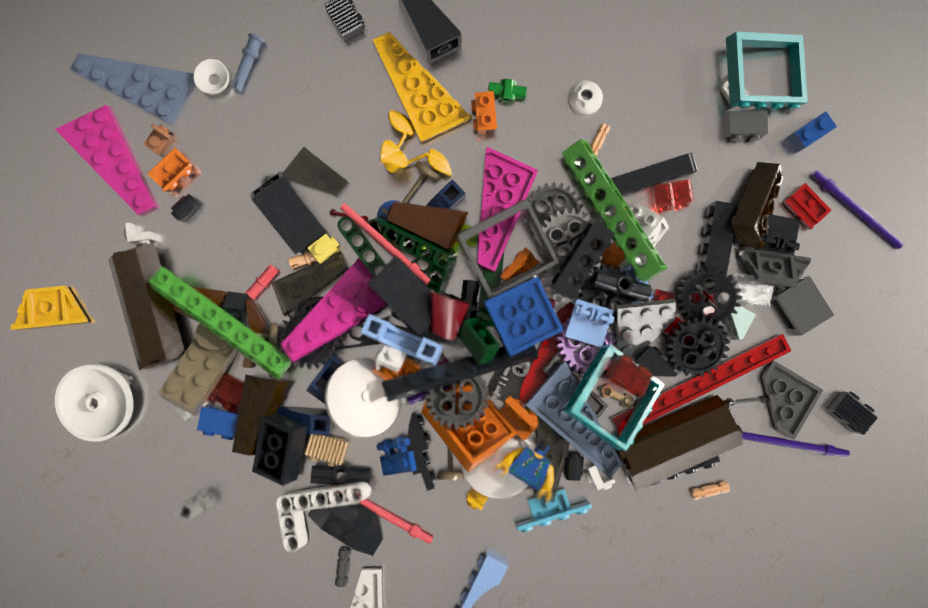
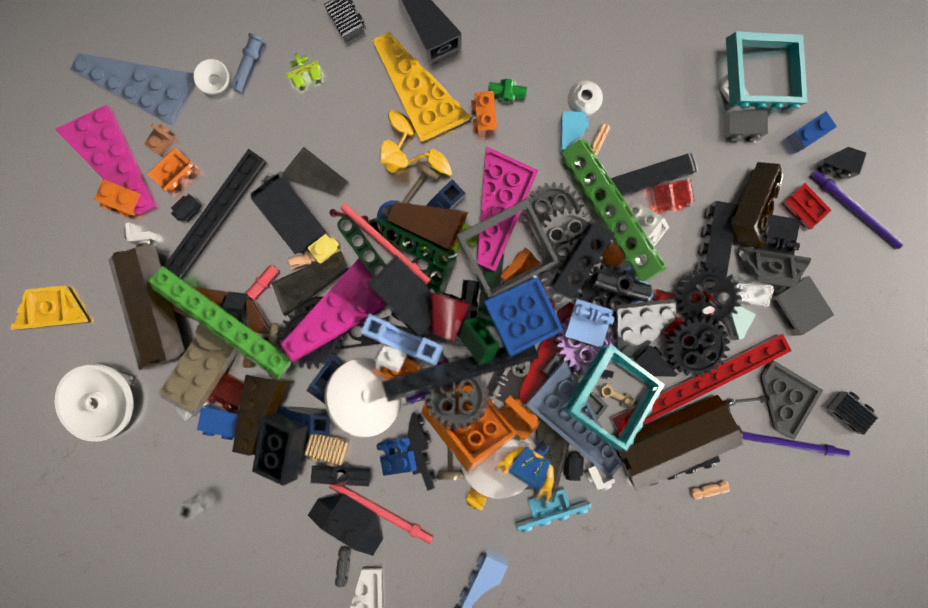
white beam [276,482,371,552] -> none
clear red brick [605,354,653,397] -> none
none -> orange bracket [94,179,141,218]
none -> black plate [163,148,265,279]
none -> lime hips [286,53,321,87]
none -> medium azure slope [560,111,589,153]
none -> black slope [816,147,866,179]

